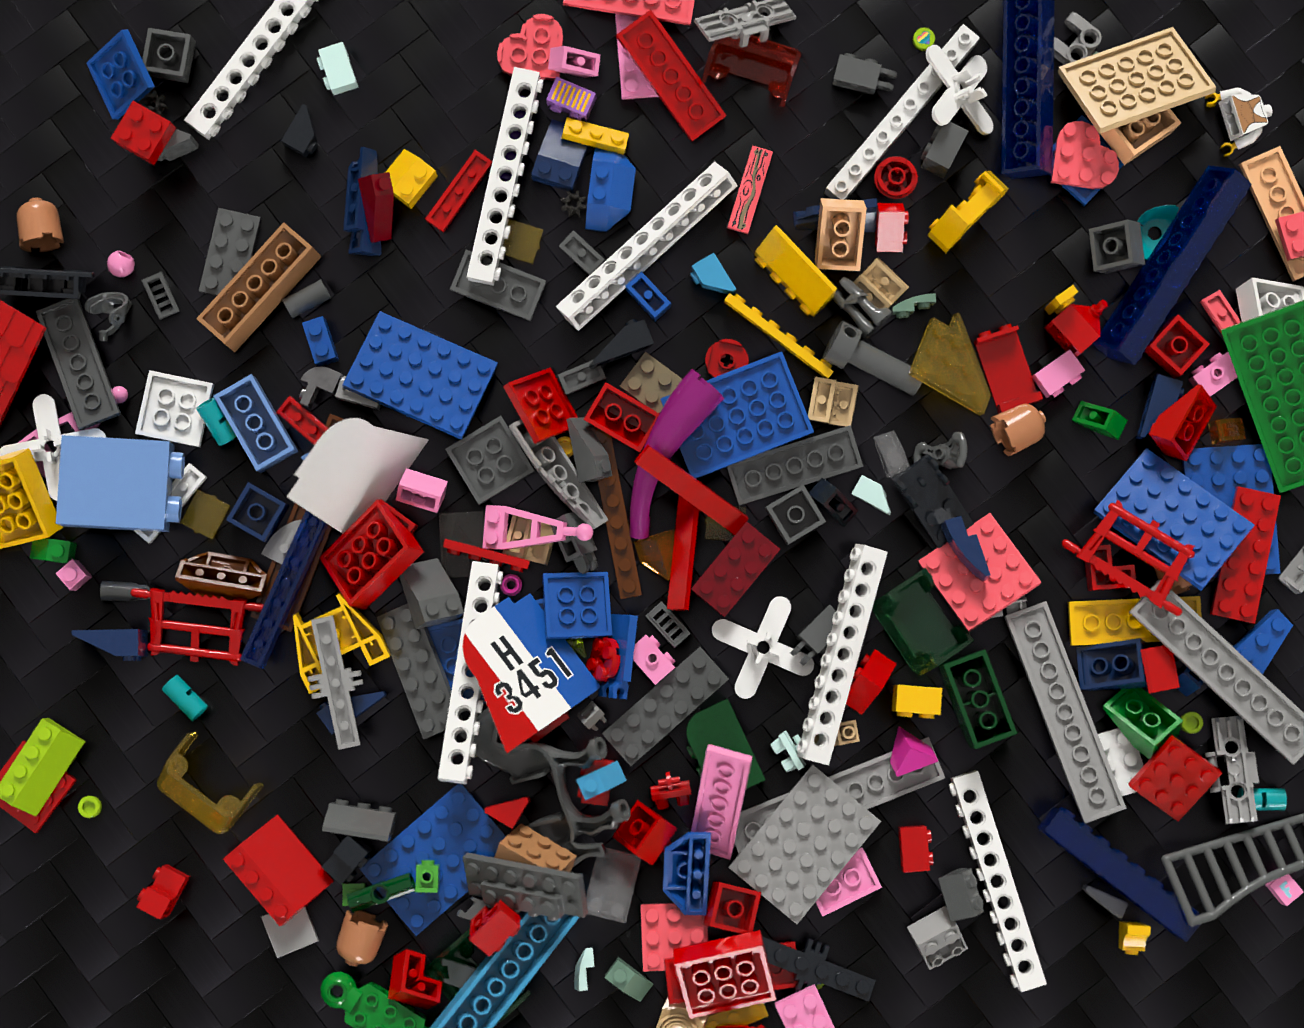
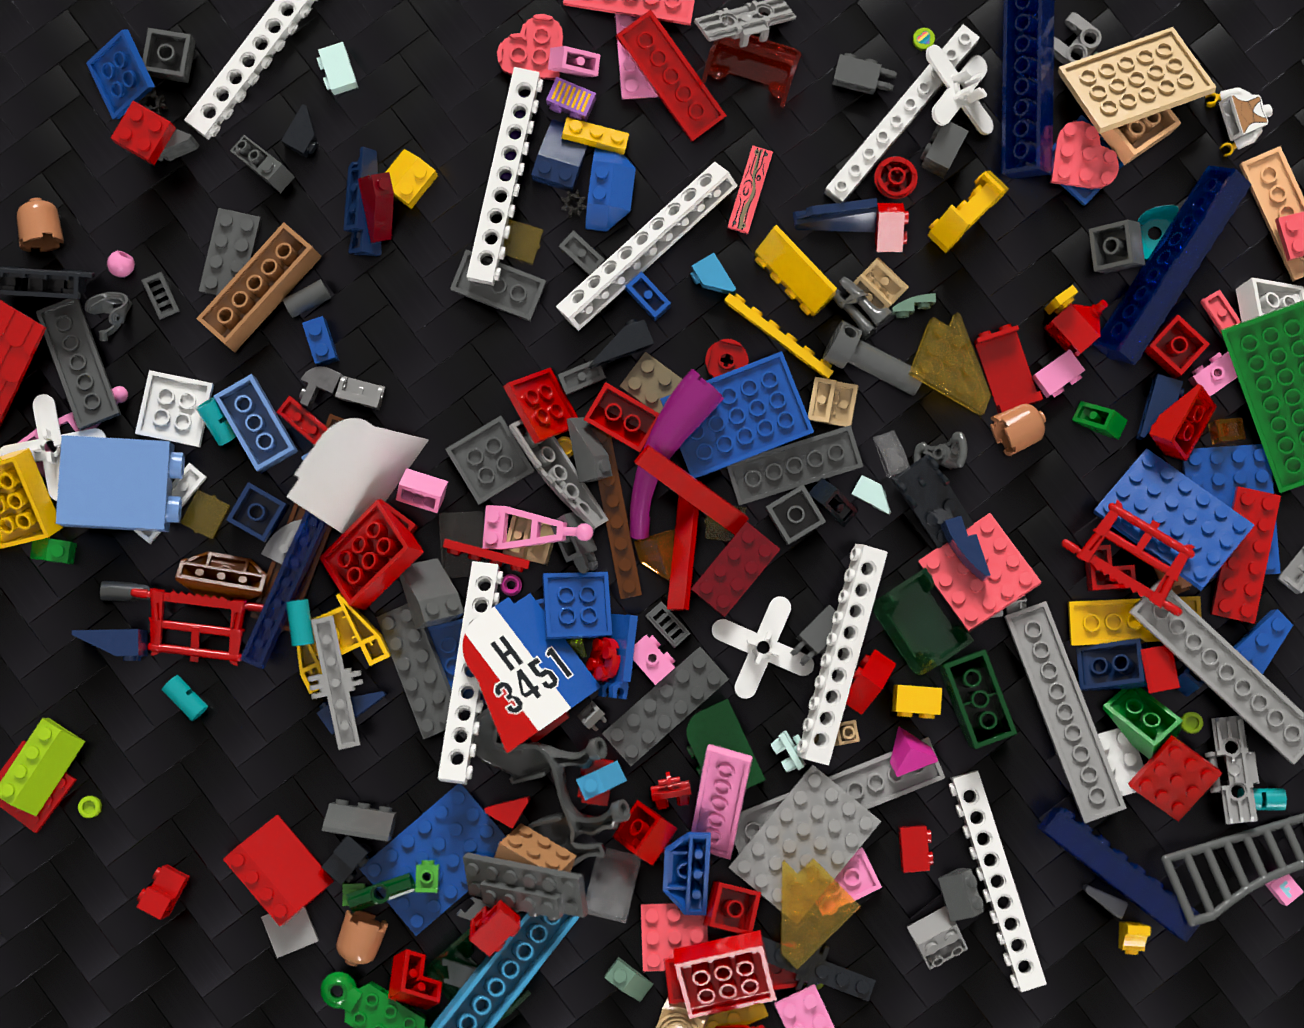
bright pink brick [55,559,92,591] -> none
clear yellow windscreen [157,732,264,834] -> none
blue plate [342,311,498,440] -> none
red plate [425,150,493,233] -> none
light aqua slope [574,948,594,991] -> none
light nougat brick [815,198,867,271] -> none
none -> dark grey slope [230,135,294,193]
none -> teal pin [286,599,314,646]
none -> clear yellow wing [781,858,861,969]

